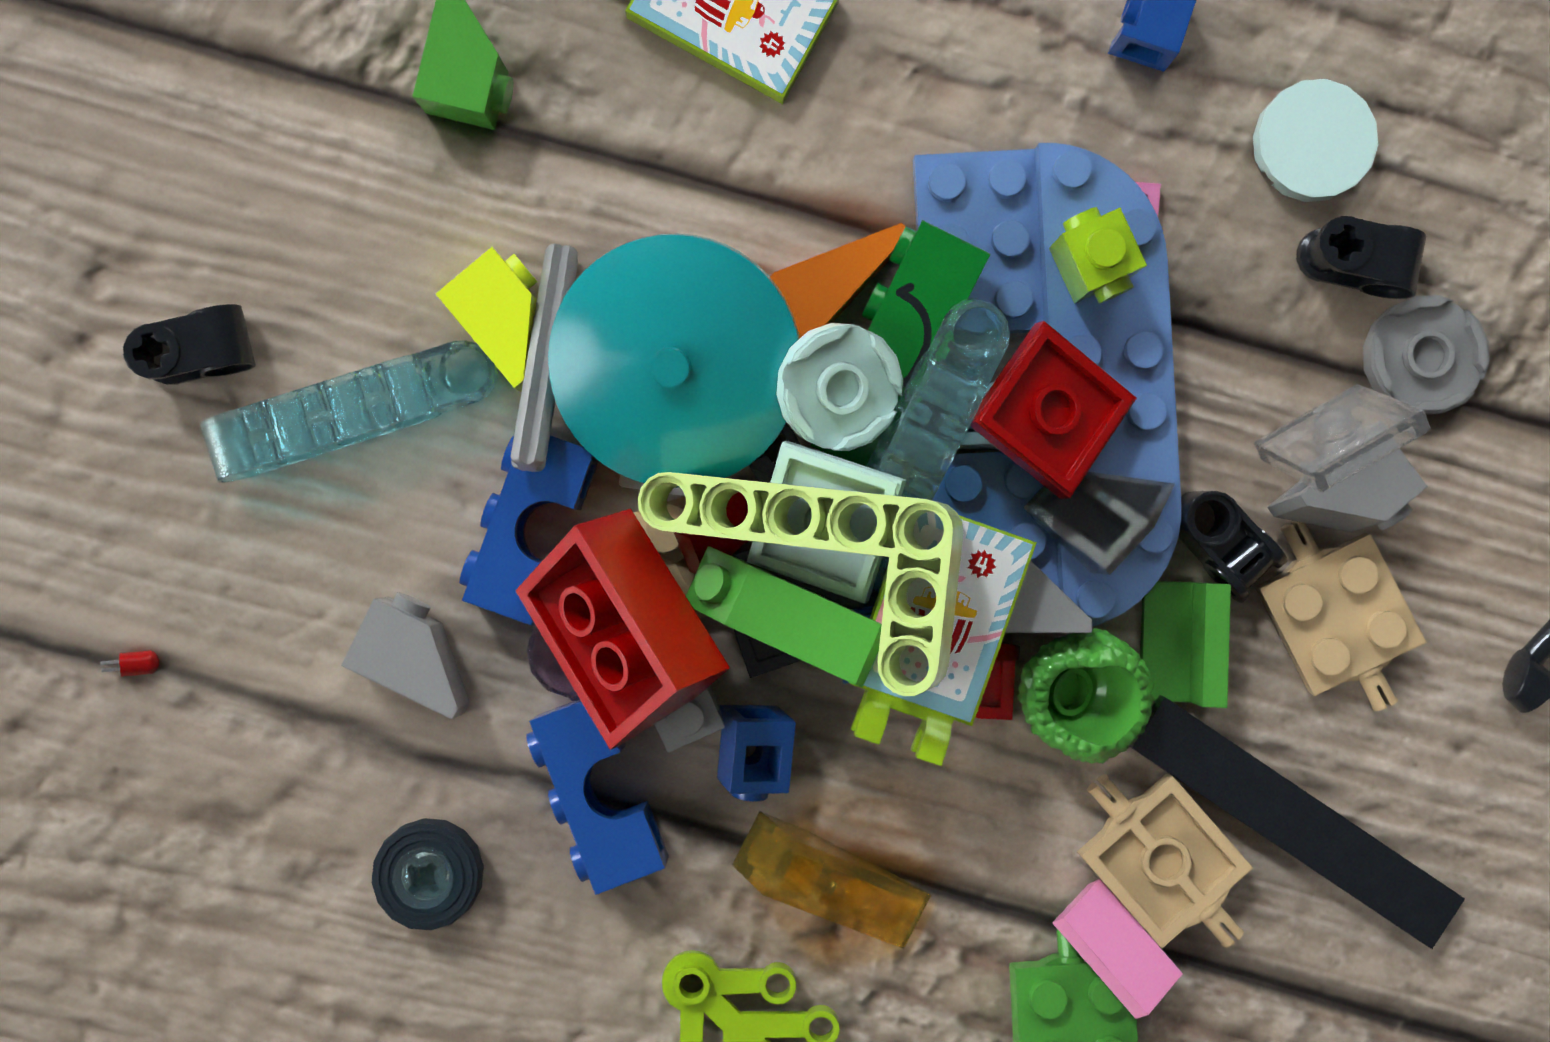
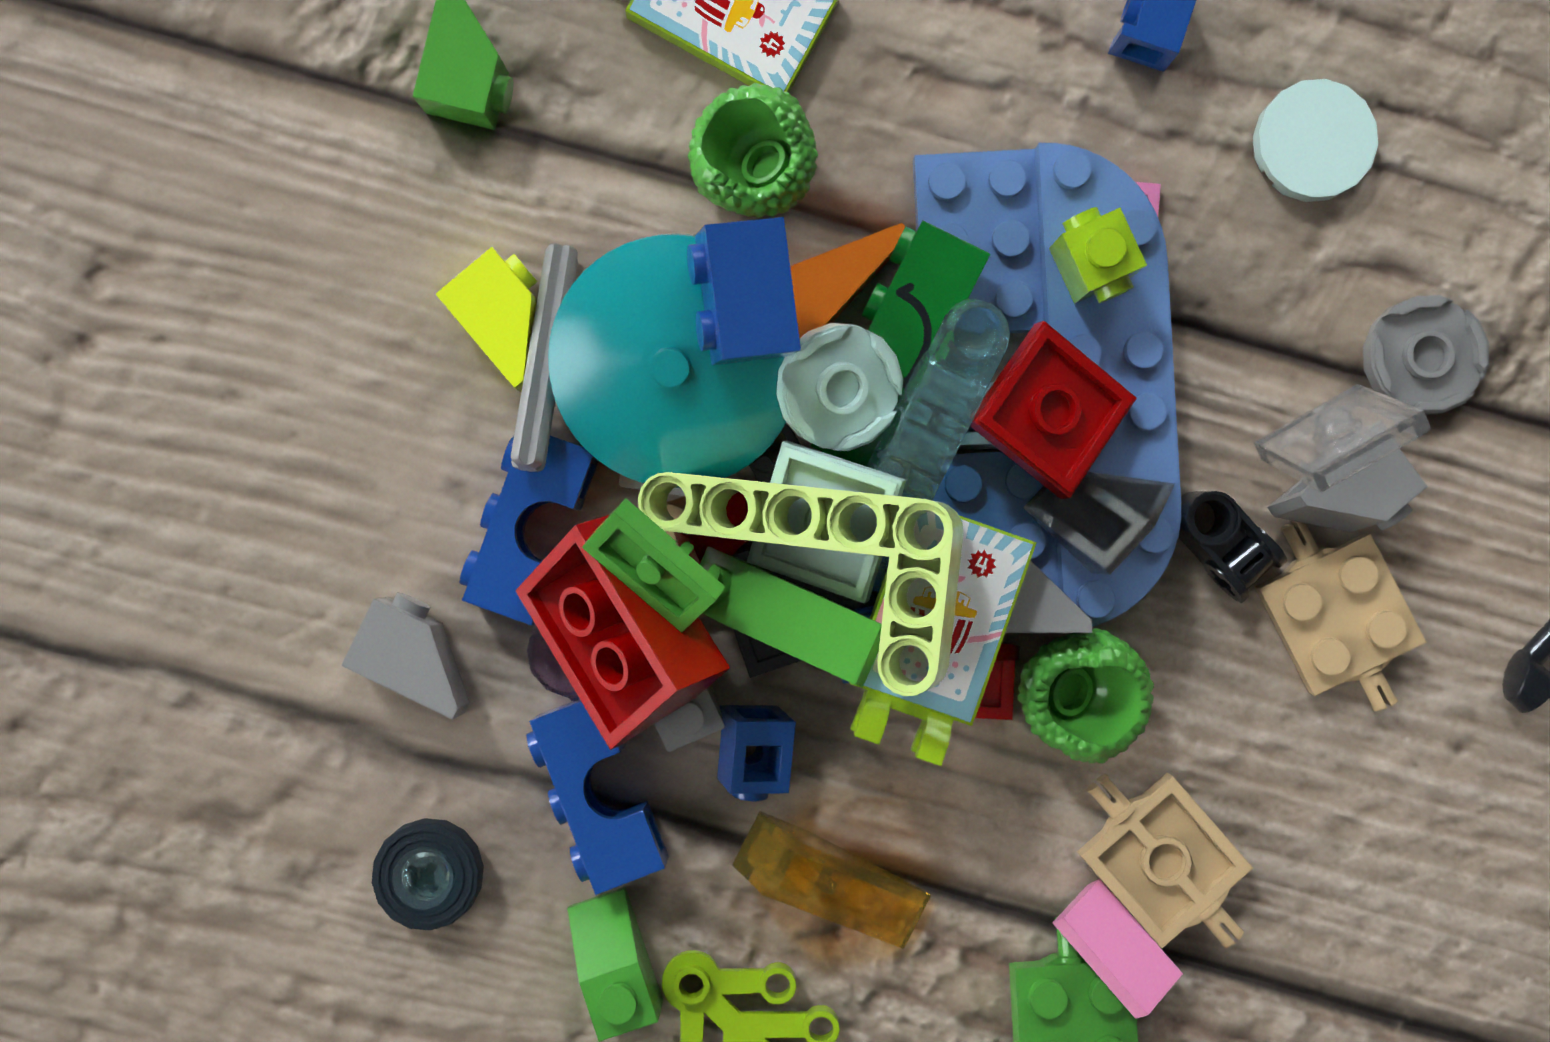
red piece [101,650,159,677] -> none
black piece [123,304,256,385] -> none
clear light blue piece [200,340,498,483] -> none
black tile [1129,695,1465,949] -> none
bright green panel [1140,581,1231,708] -> none
black piece [1296,216,1426,299] -> none
none -> bright green slope [567,887,663,1042]
none -> bright green plate [582,498,725,633]
none -> blue brick [687,217,801,365]
none -> bright green hair [688,83,818,218]

